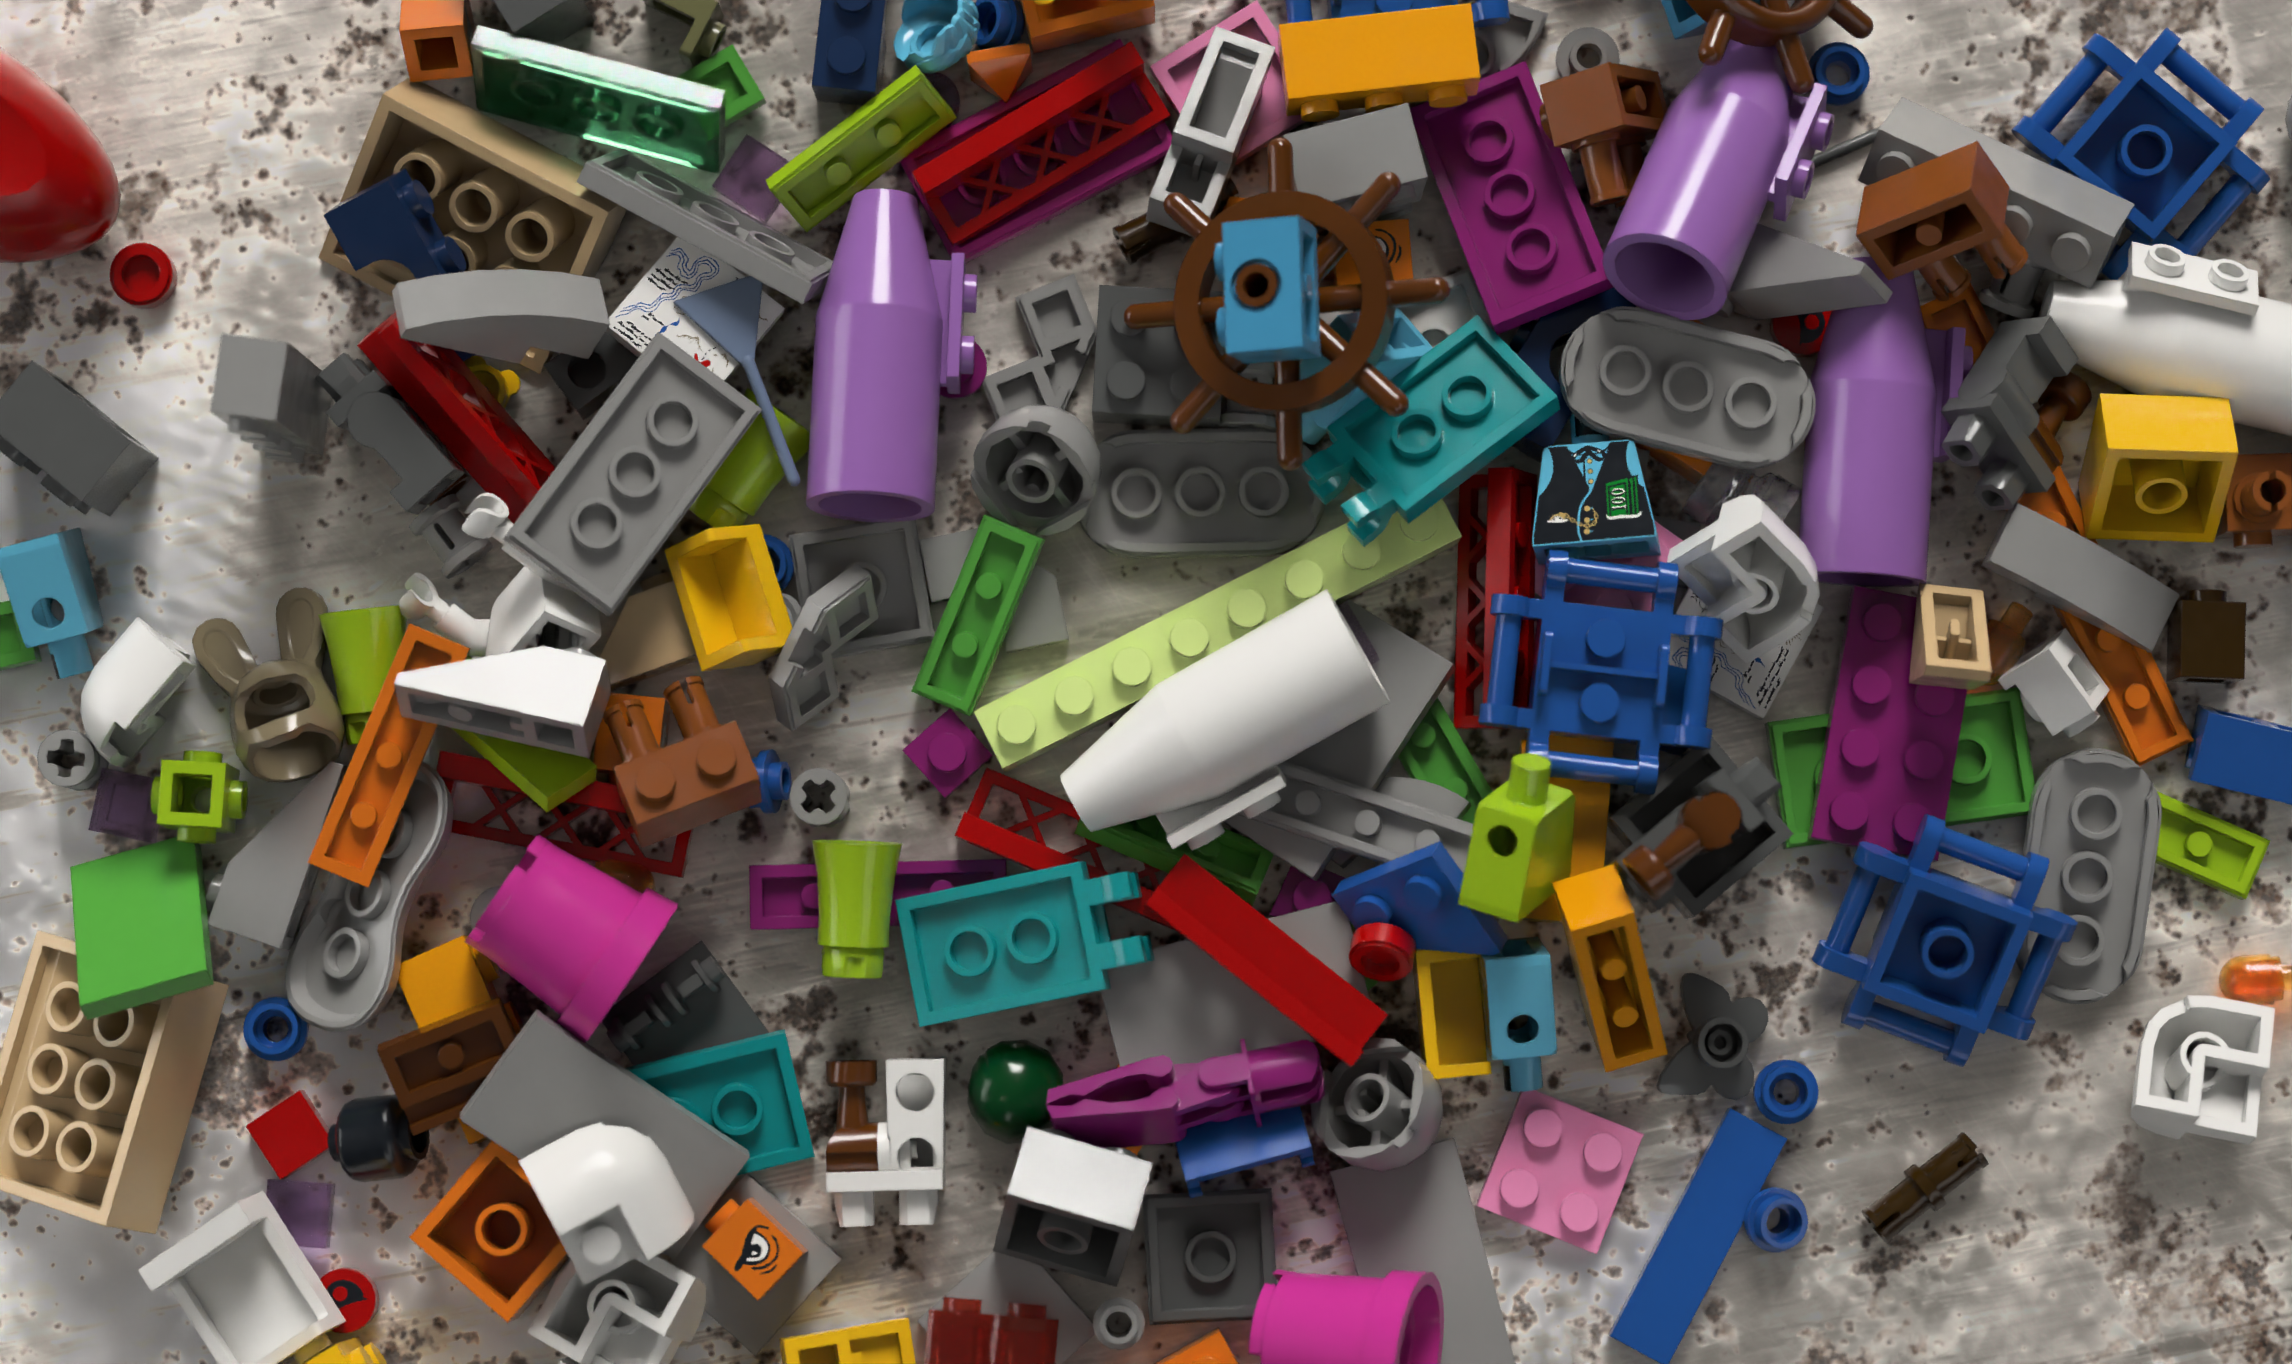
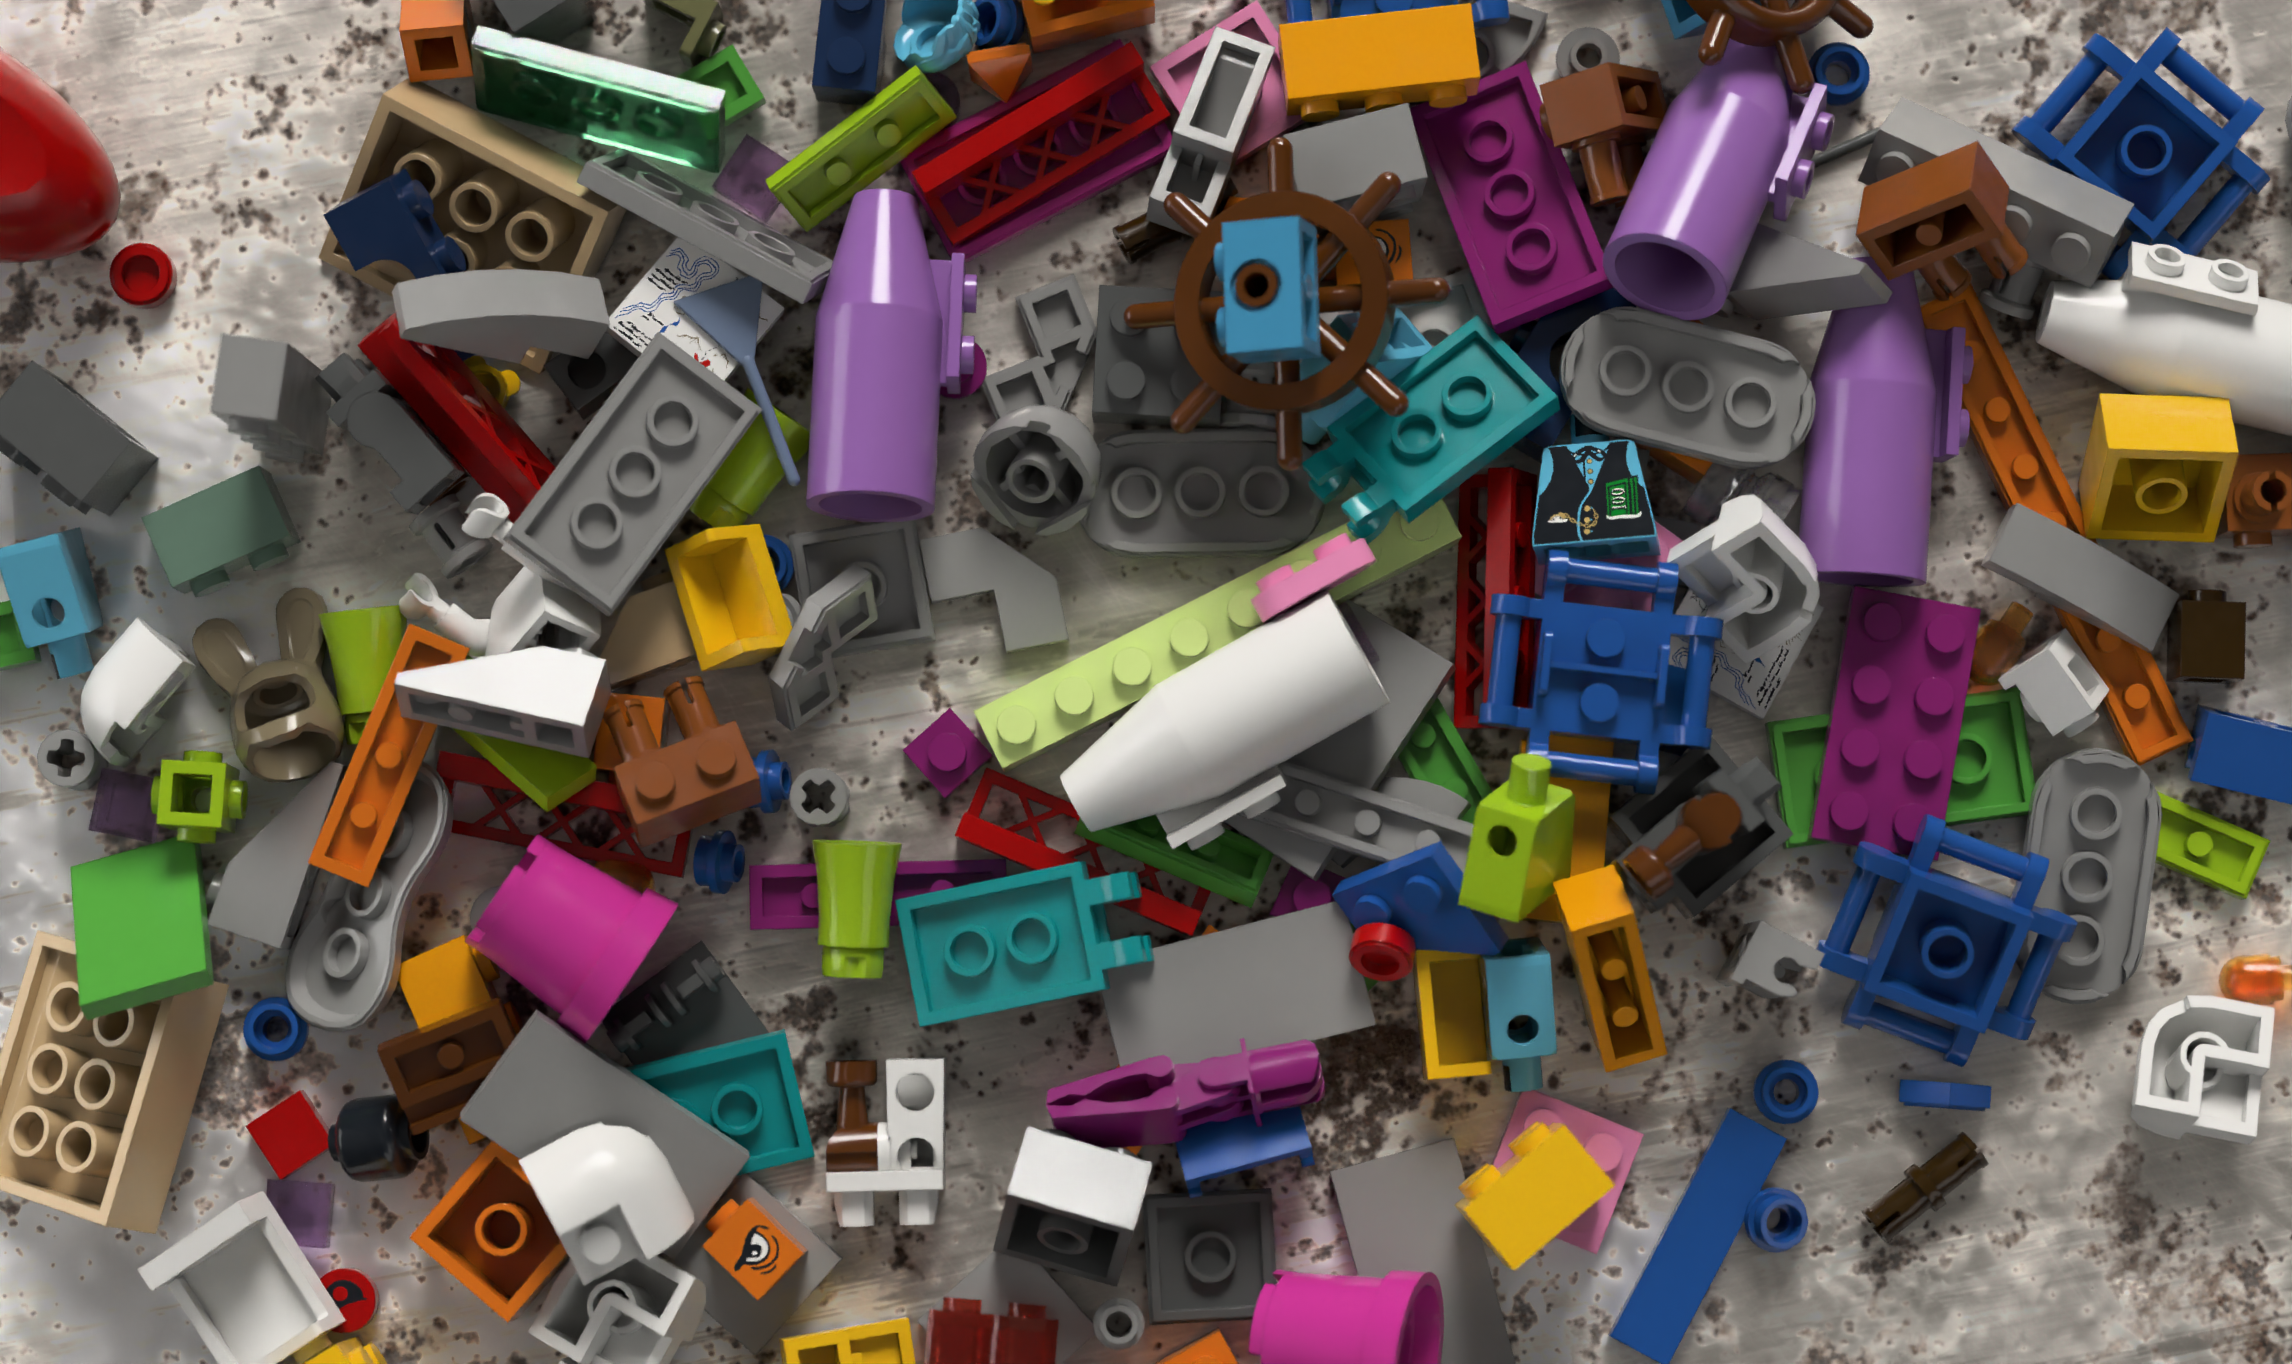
bright green tile [911,514,1046,716] -> none
dark green hair [967,1040,1064,1144] -> none
red fence [1144,853,1388,1067] -> none
light grey cylinder [1311,1037,1443,1172] -> none
dark grey animal [1657,973,1768,1100] -> none
red tile [1770,311,1831,358] -> none
tan slope [1909,583,1992,690] -> none
dark grey hips [1941,316,2092,511] -> none
none -> sand green brick [141,465,301,597]
none -> blue plate [693,830,745,894]
none -> bright pink plate [1251,533,1377,624]
none -> yellow brick [1454,1121,1616,1271]
none -> light grey hinge [1715,920,1825,999]
none -> blue tile [1899,1079,1991,1111]

